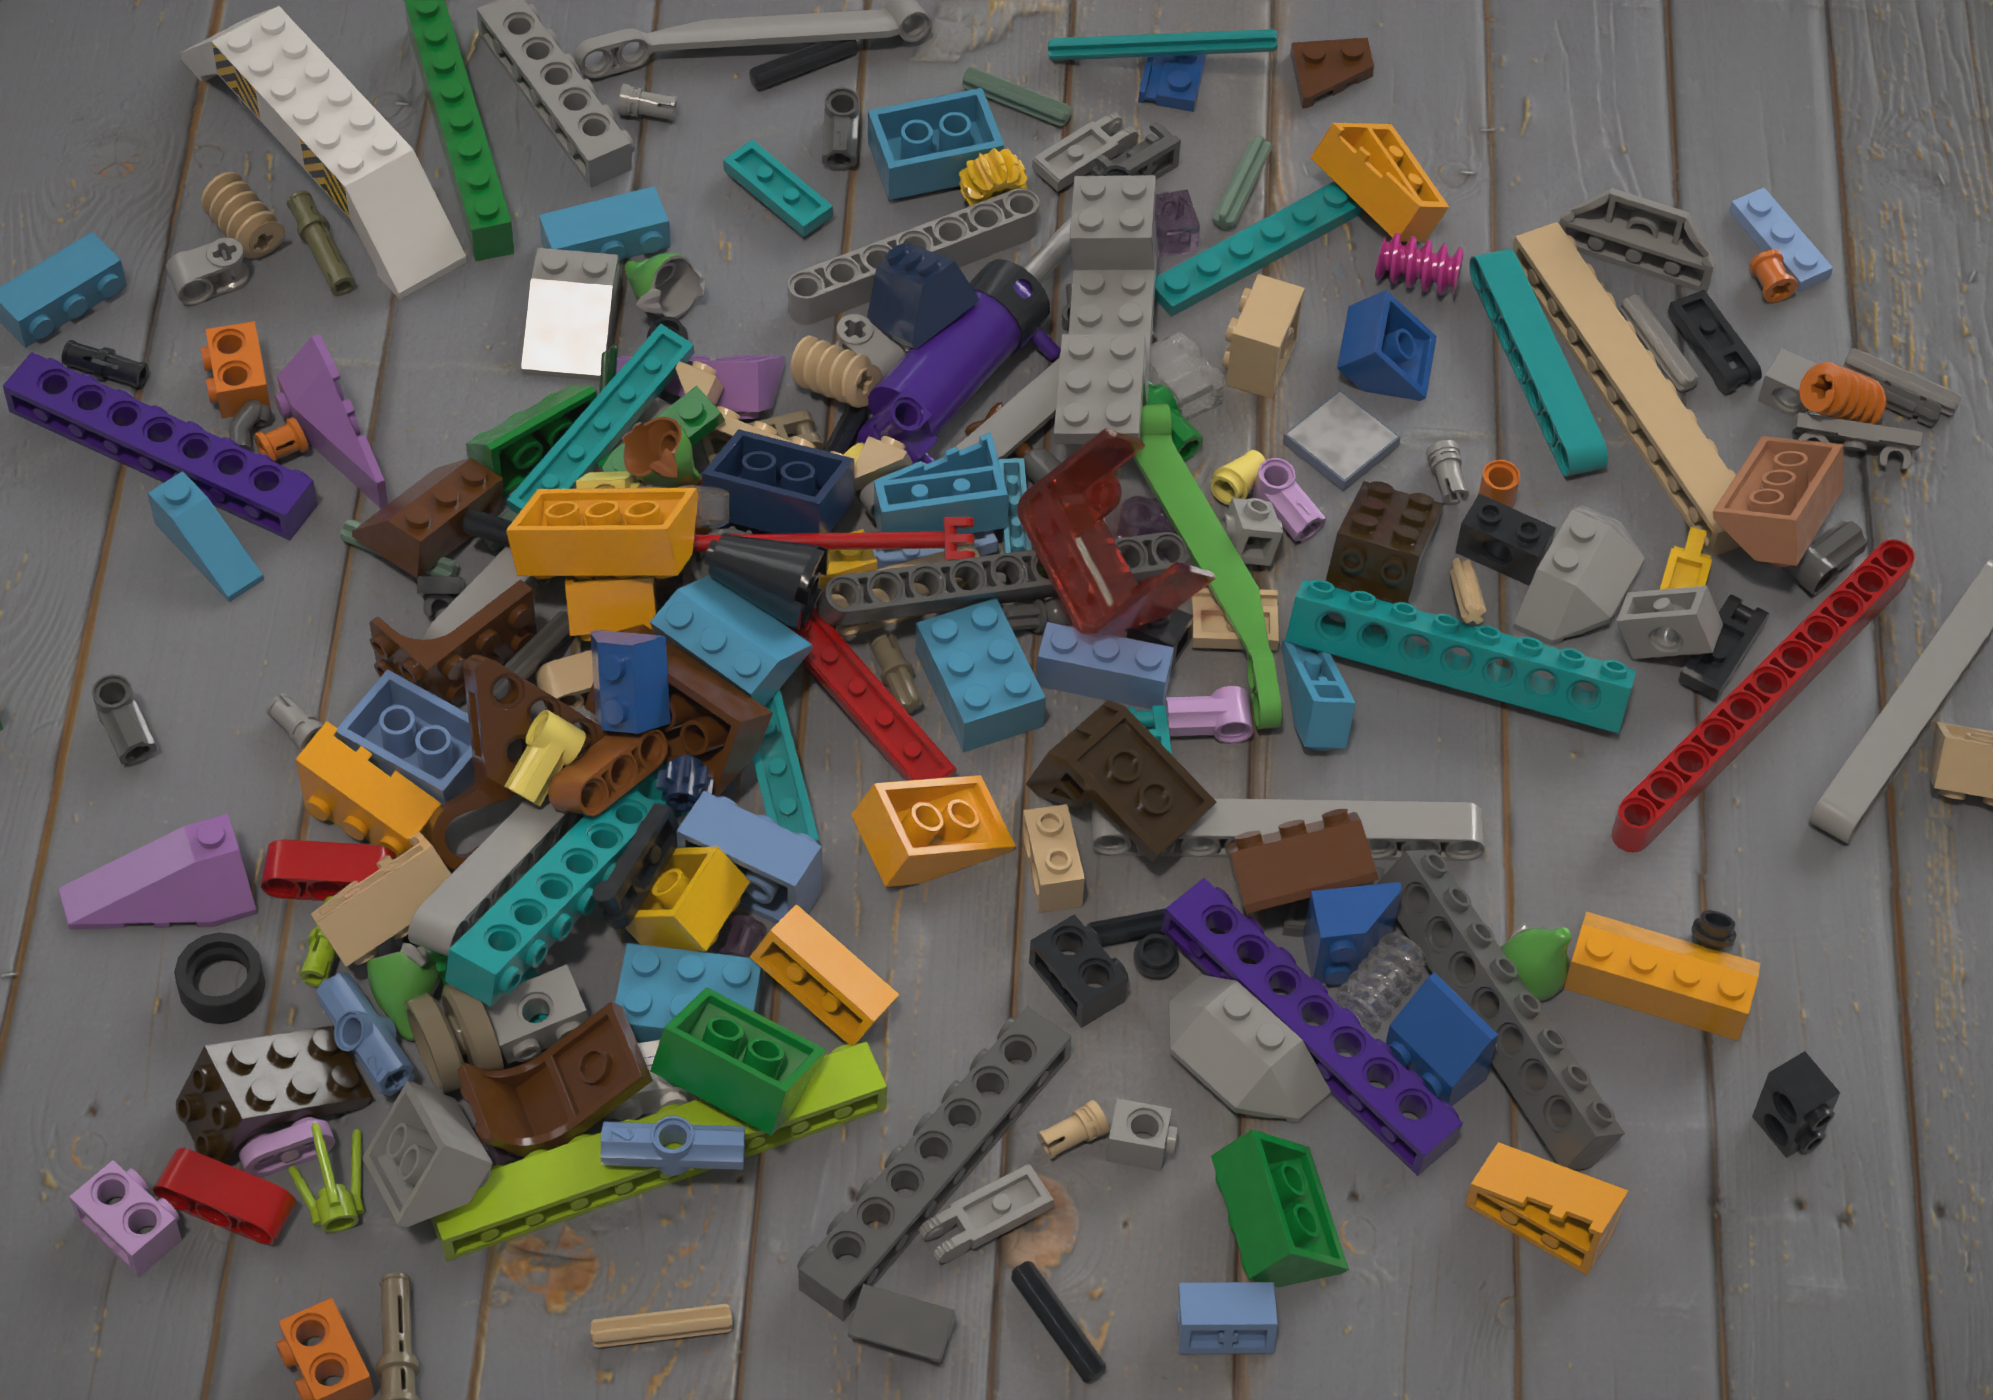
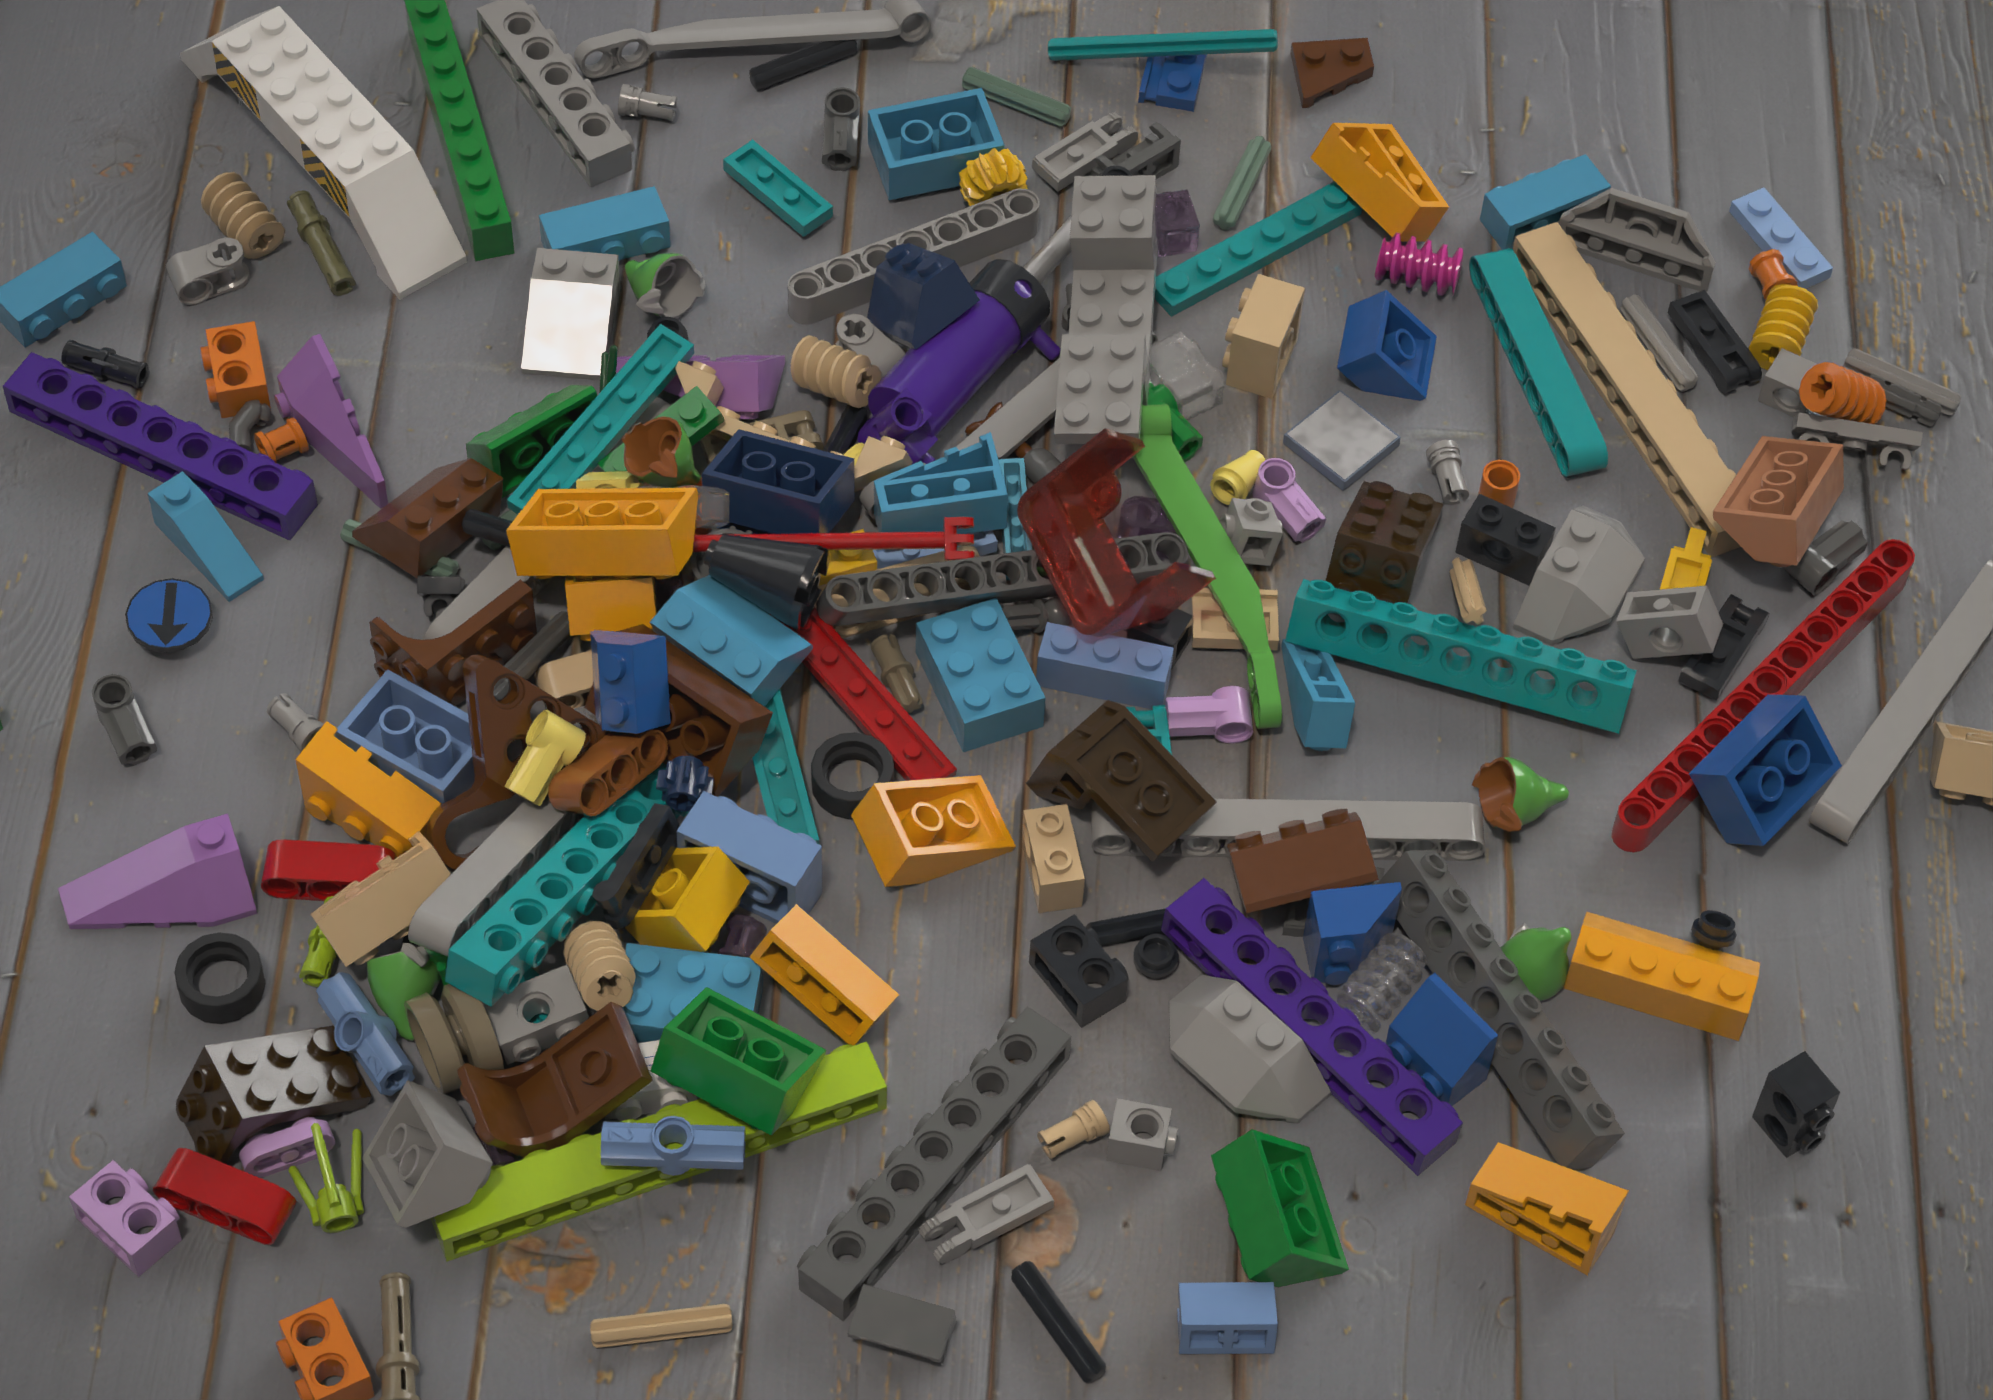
none -> blue piece [125,578,213,653]
none -> tan piece [563,921,636,1011]
none -> black tyre [811,732,894,819]
none -> hat [1472,757,1569,832]
none -> dark azure brick [1480,154,1611,250]
none -> blue brick [1689,694,1842,846]
none -> yellow piece [1748,284,1818,371]

